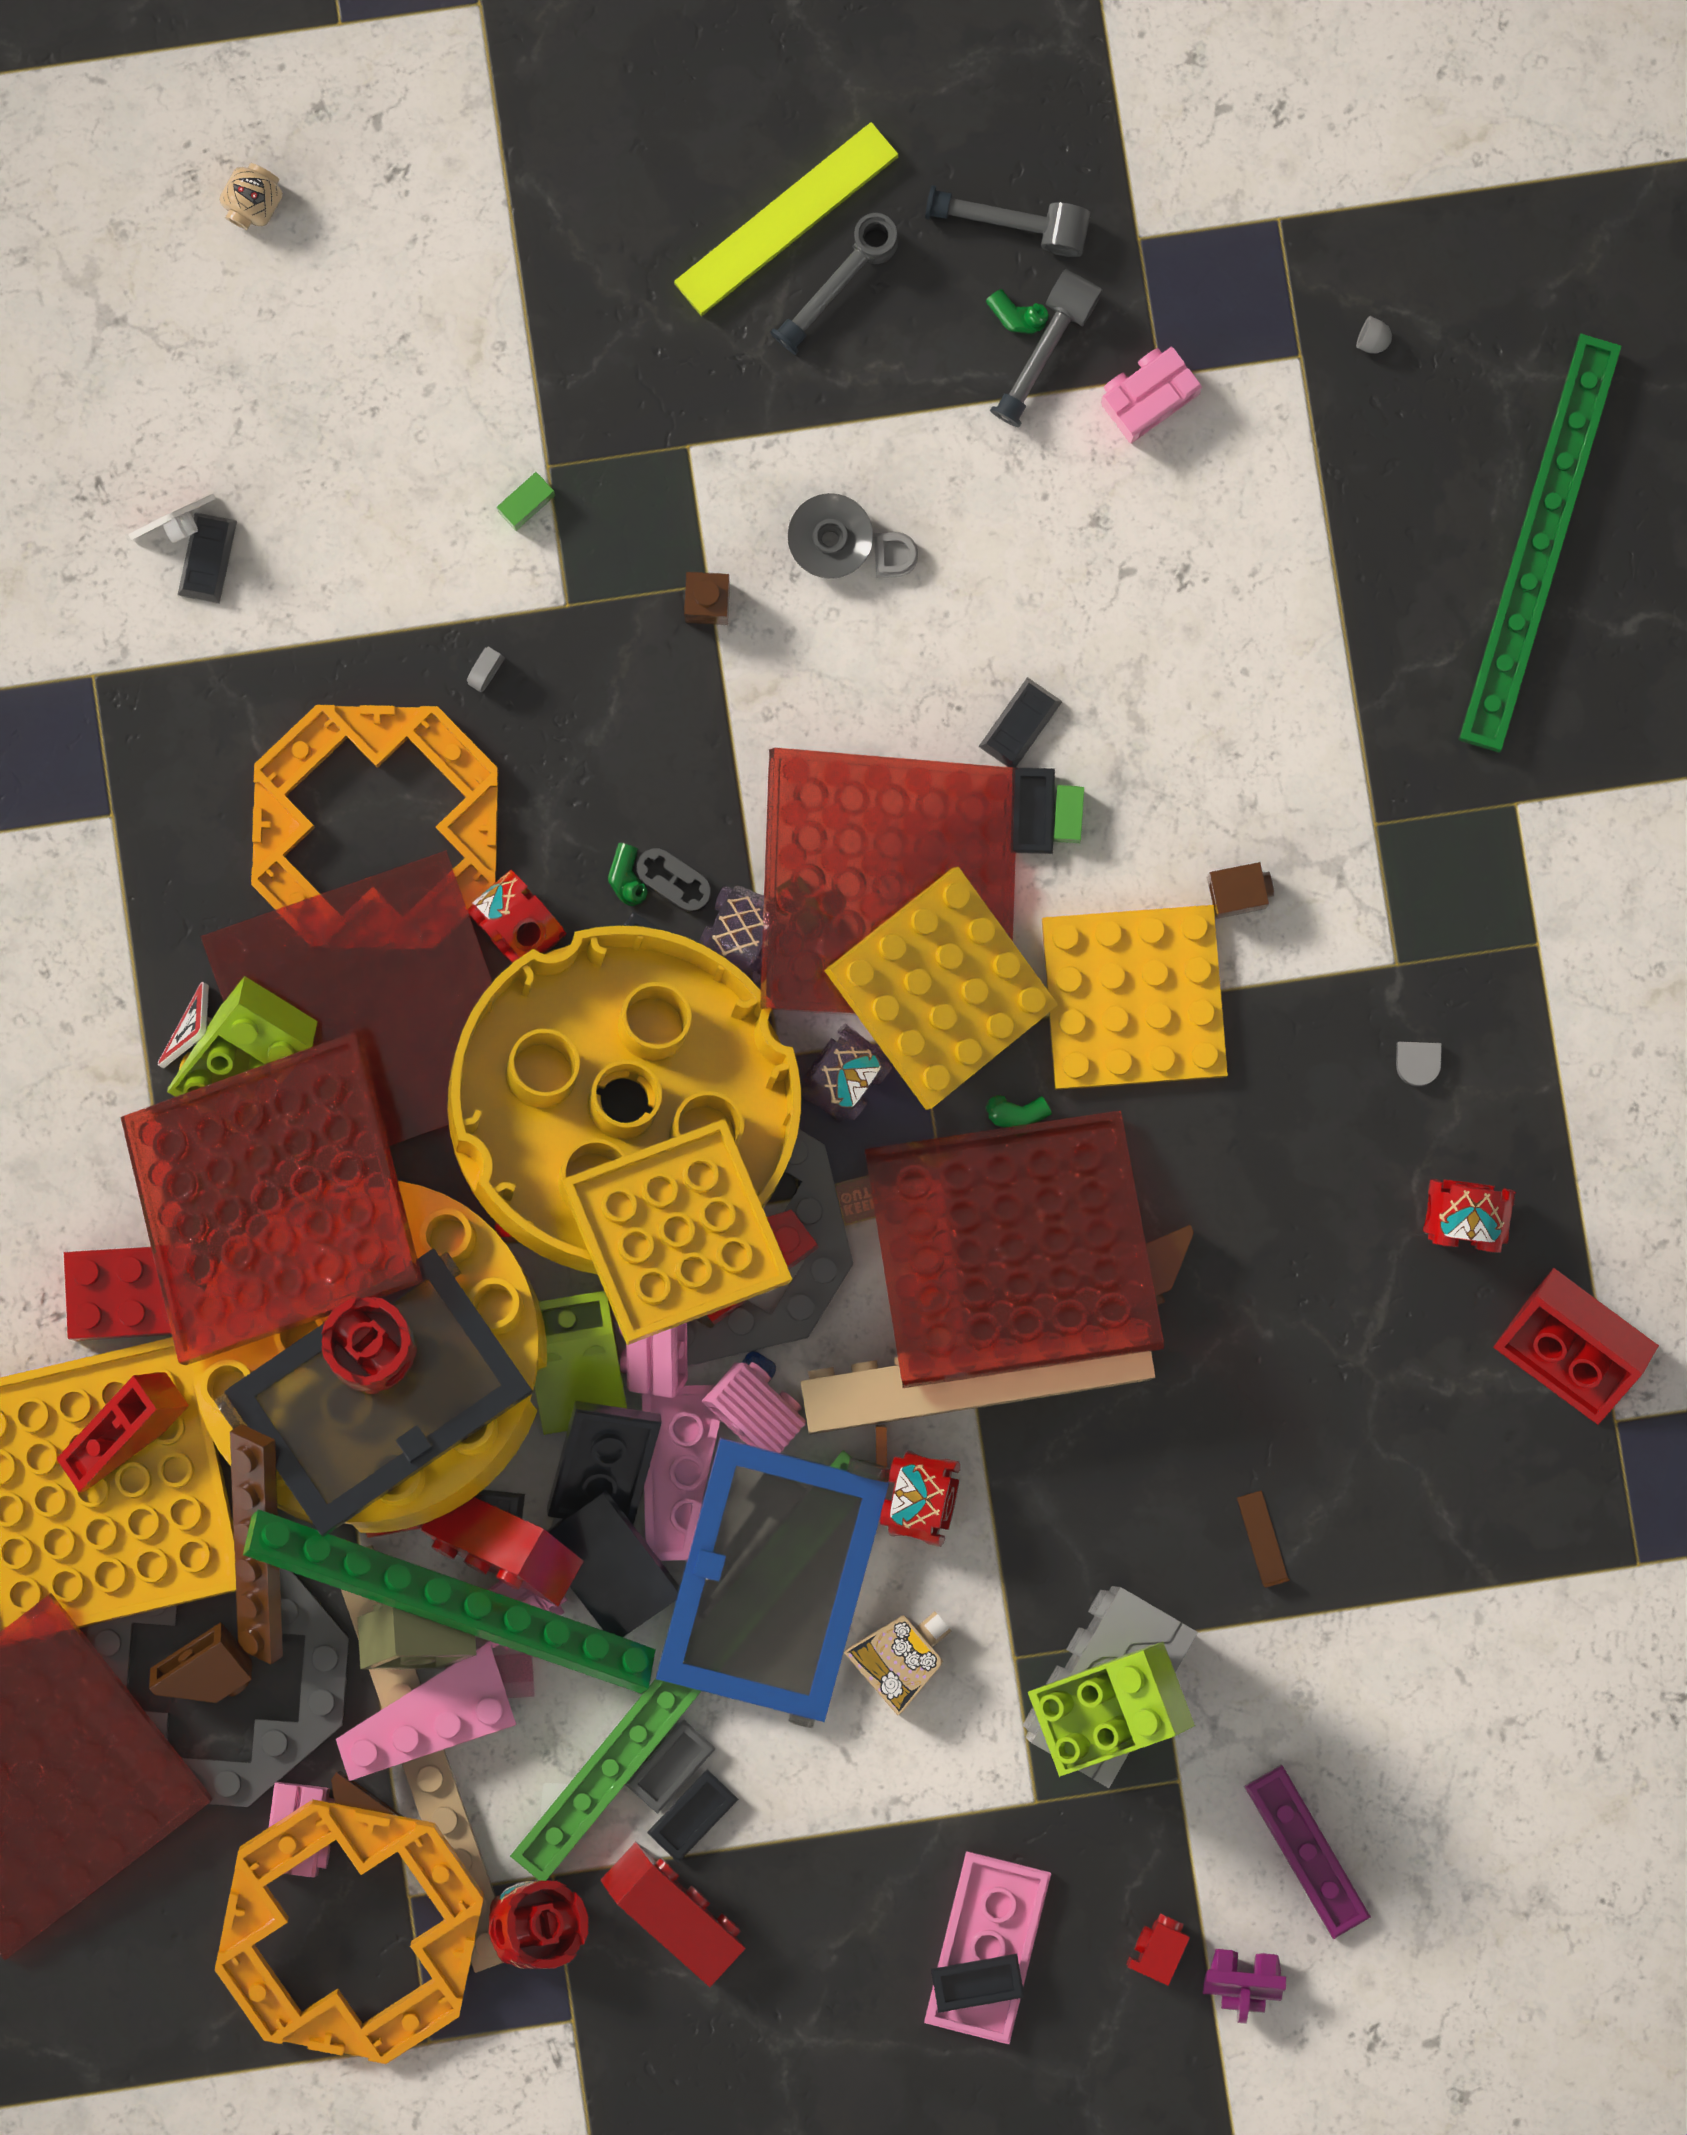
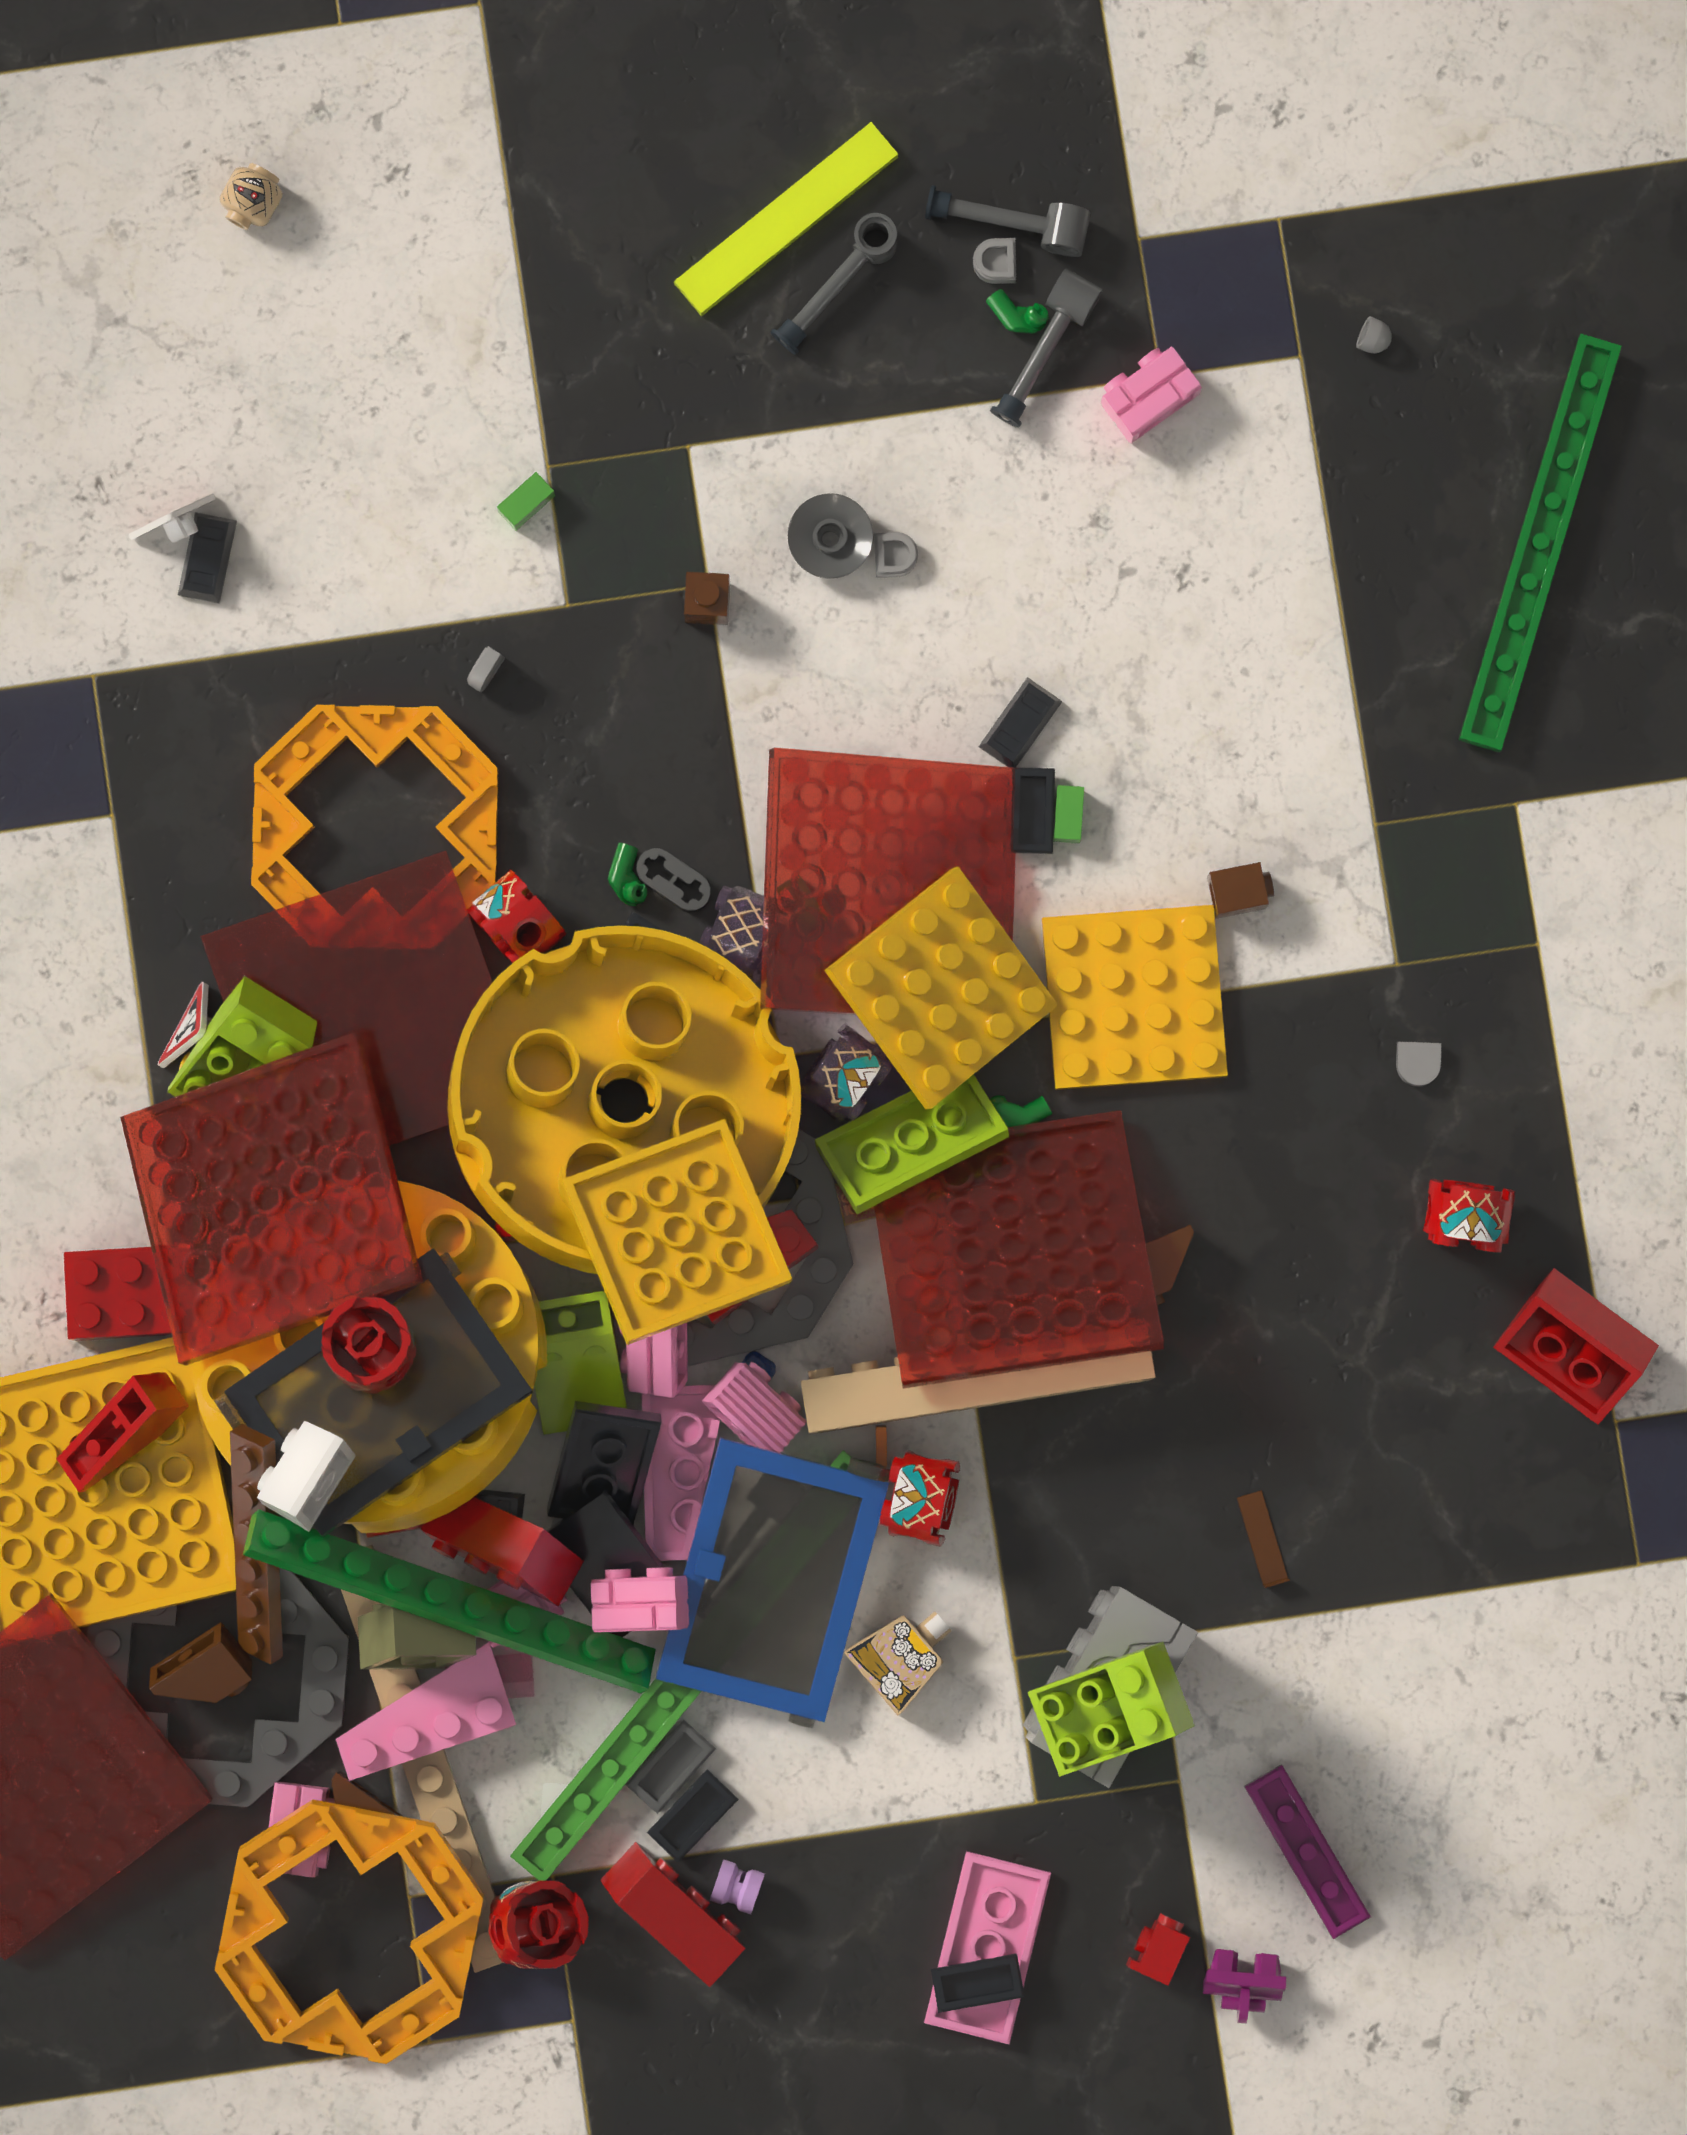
none -> white slope [257,1421,356,1532]
none -> bright pink brick [591,1567,689,1632]
none -> lavender wheel [710,1859,765,1915]
none -> lime plate [815,1074,1009,1214]
none -> light grey tile [973,238,1016,284]

